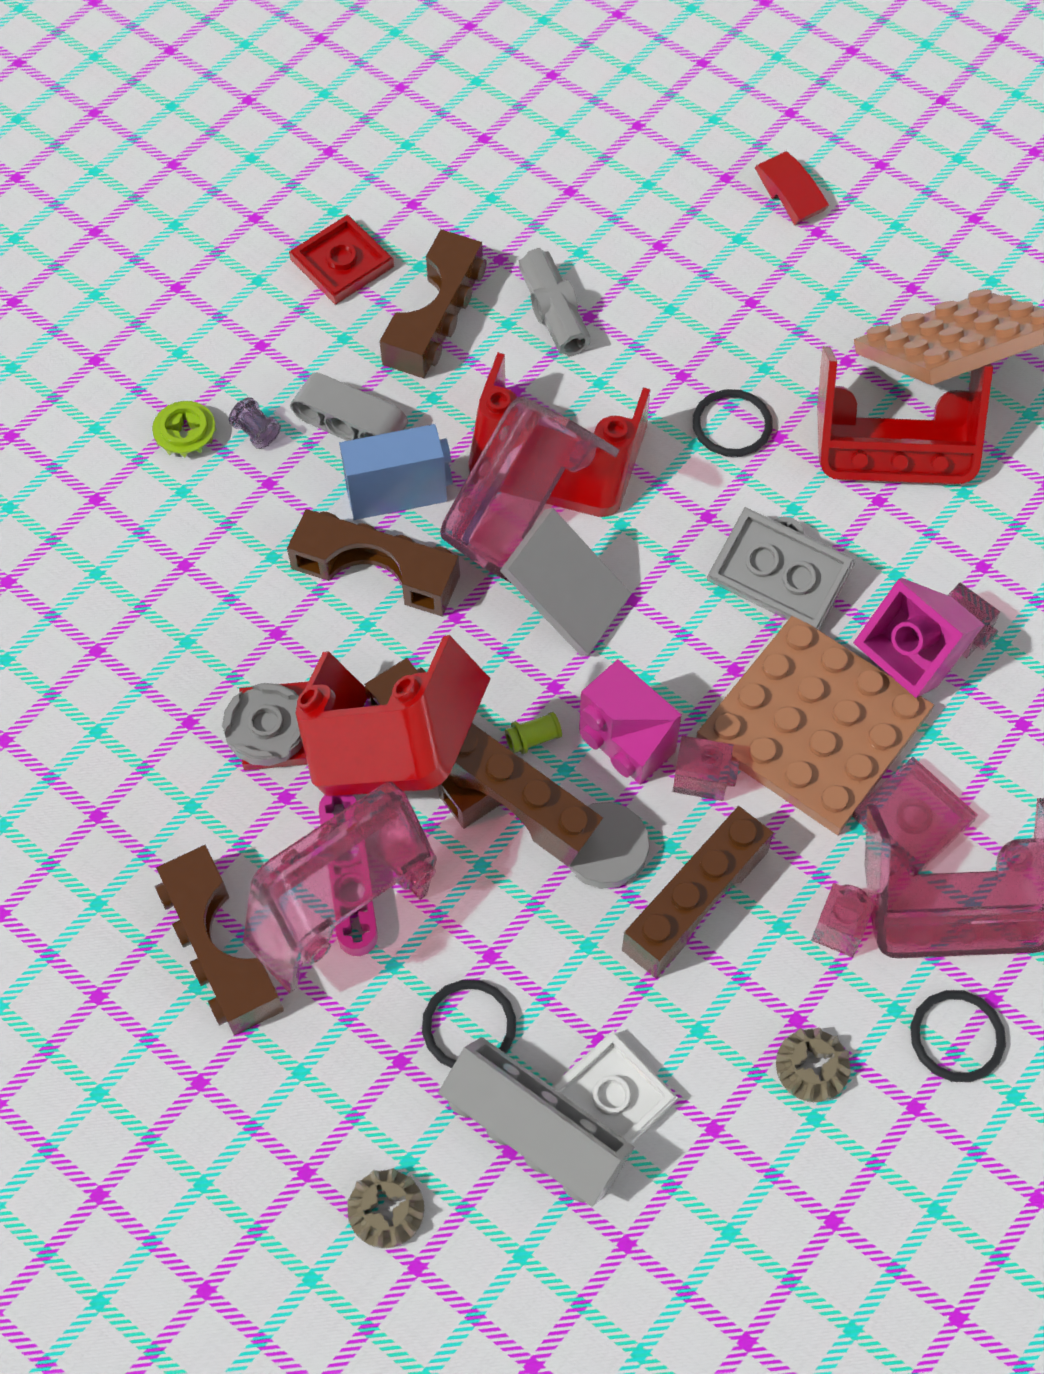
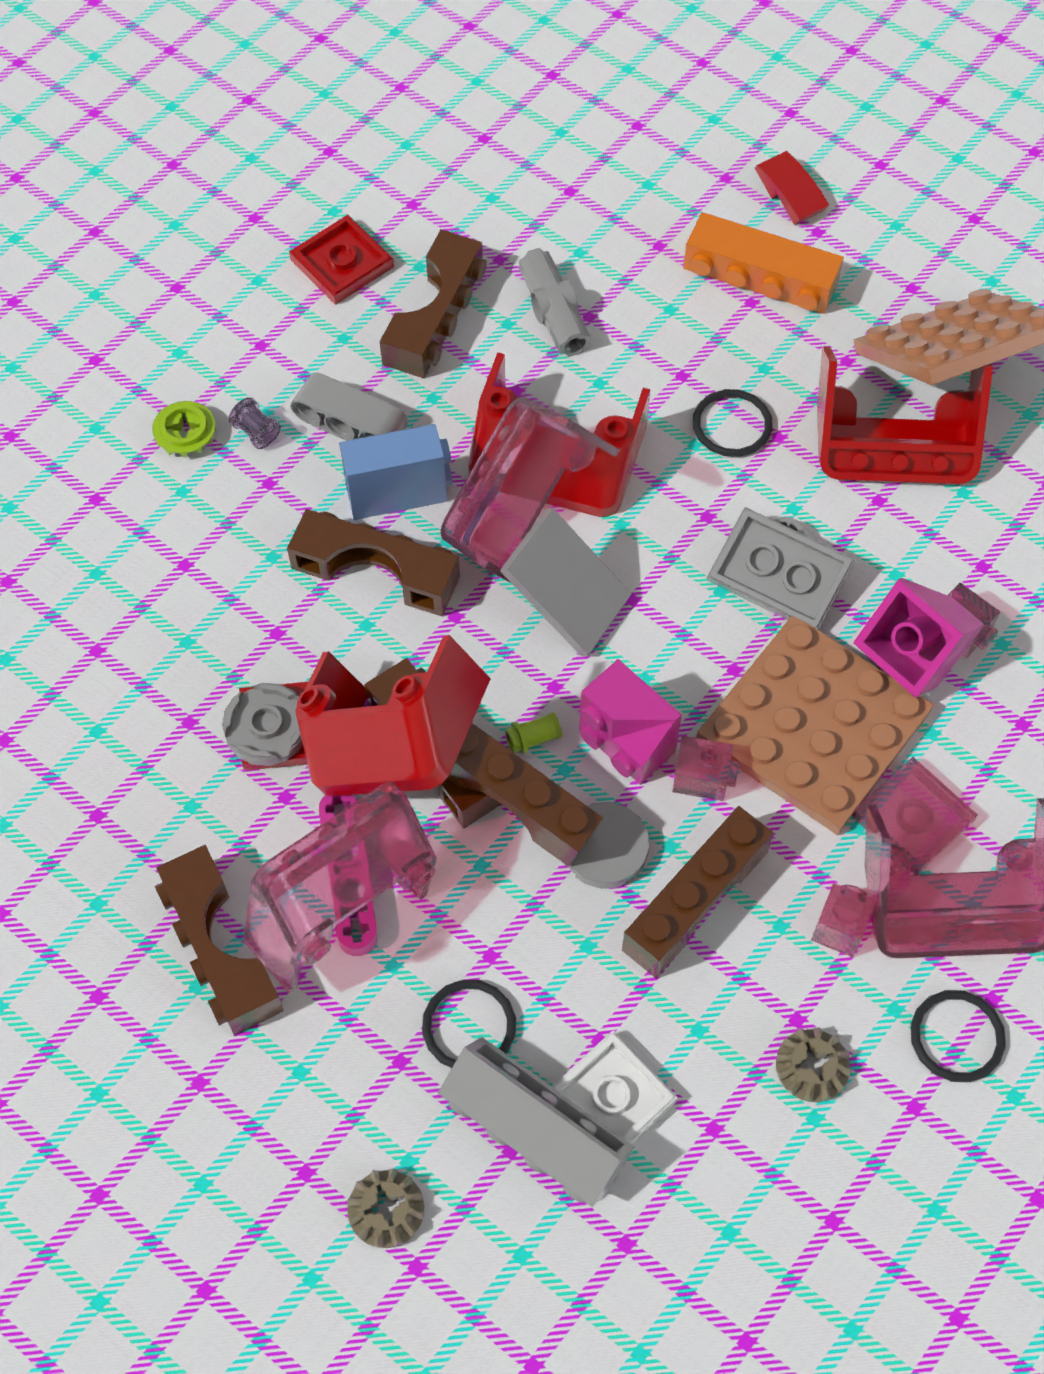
none -> orange brick [683,212,844,314]

